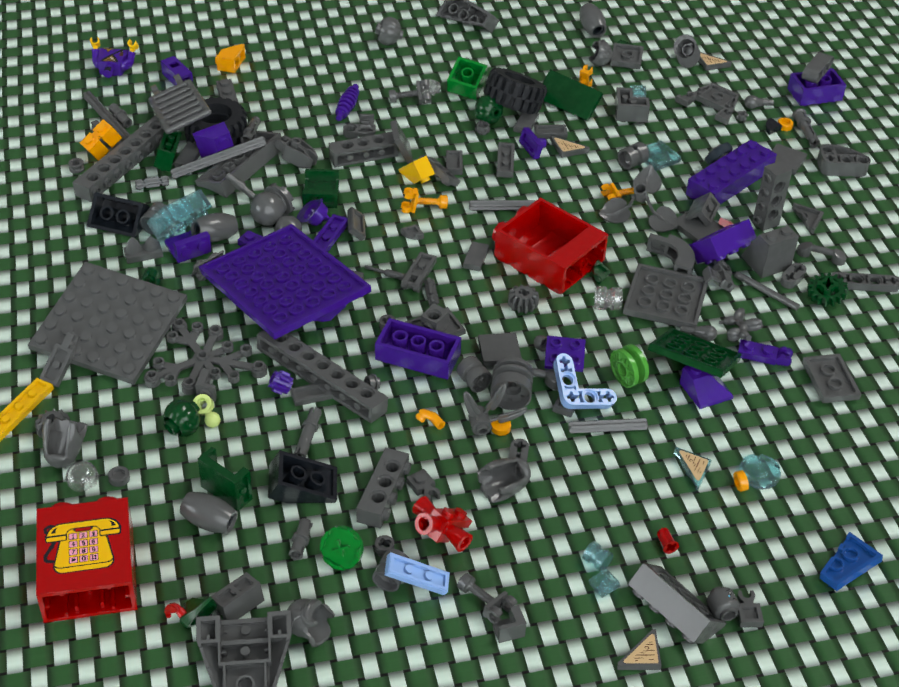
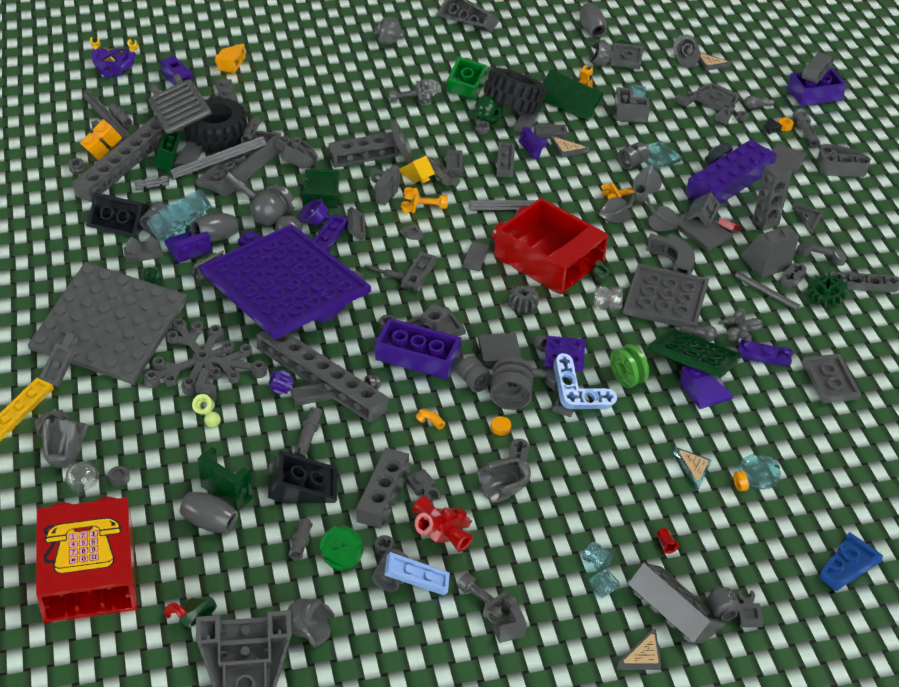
dark green plant [163,399,200,437] -> none
dark purple slope [192,122,234,158] -> none
dark grey hinge [211,572,265,620] -> none
dark purple piece [335,84,359,121] -> none
dark grey piece [343,114,376,139] -> none
dark grey axle [424,277,439,306] -> none
dark grey plant [463,383,527,436] -> none
axle [568,418,648,434] -> none
dark purple brick [689,219,756,265] -> none
dark grey piece [702,260,737,292] -> none
none -> dark grey piece [371,165,400,206]

